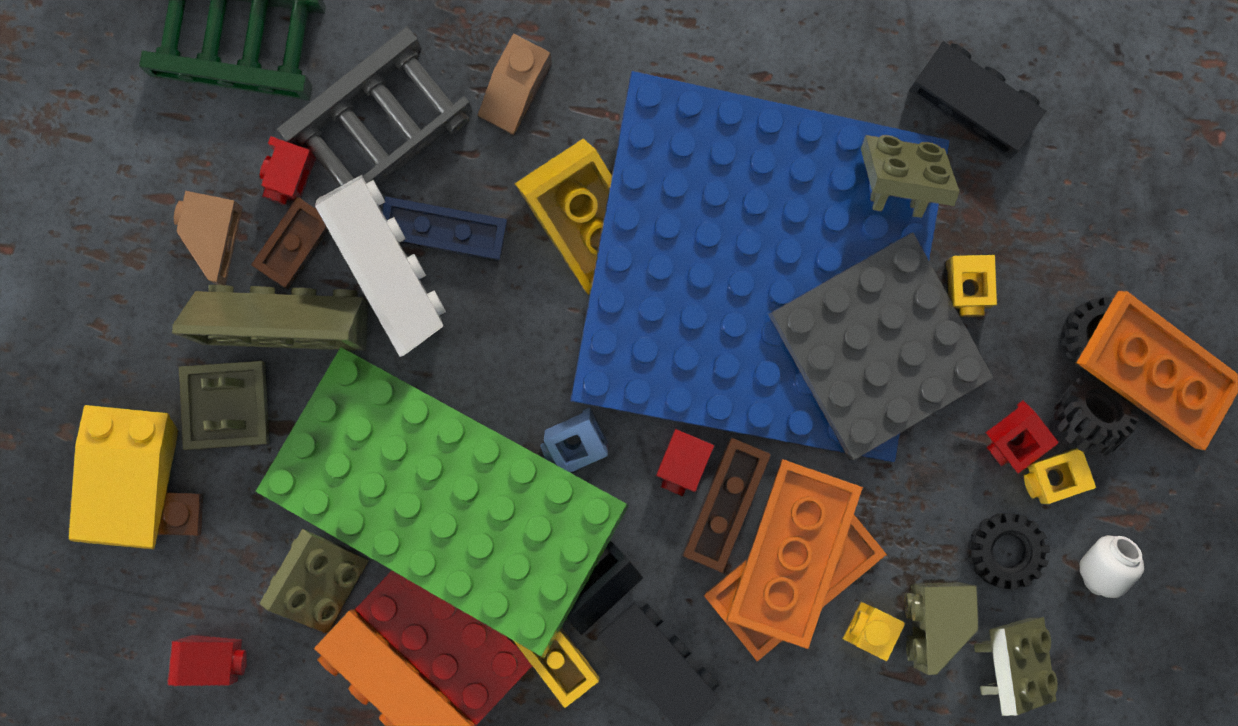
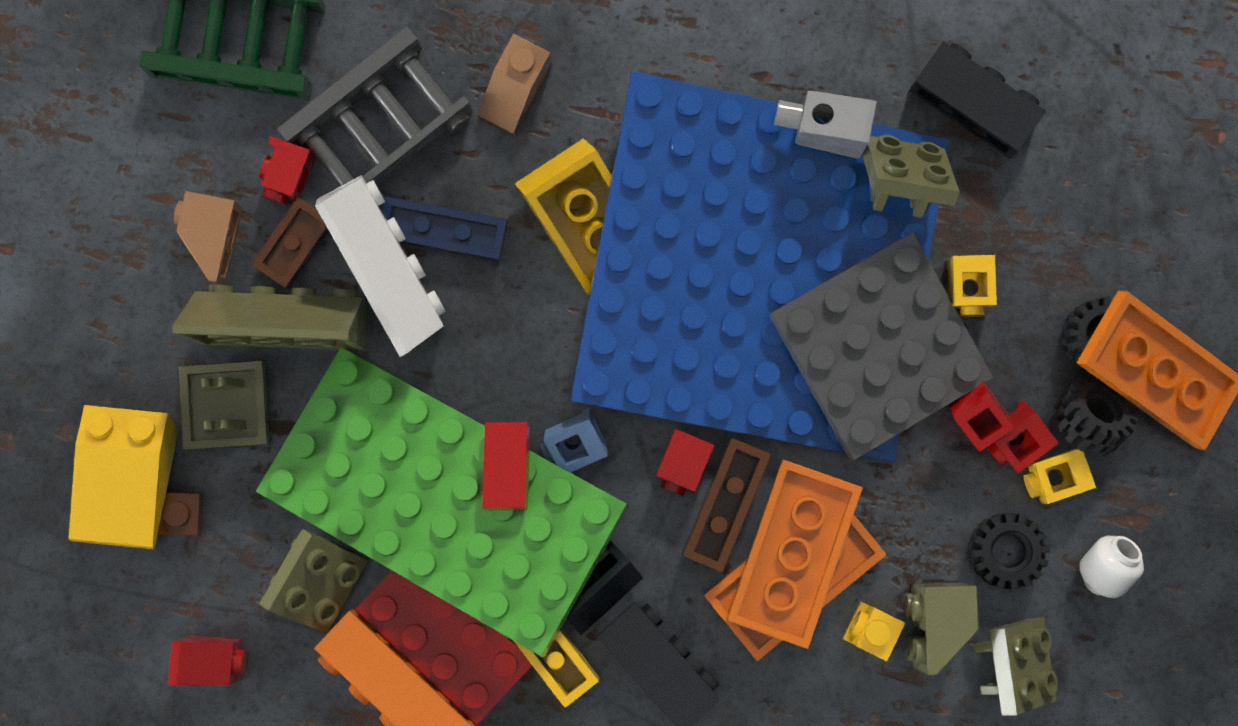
none -> red tile [482,422,530,510]
none -> light grey torso [774,91,877,159]
none -> red brick [949,381,1015,452]

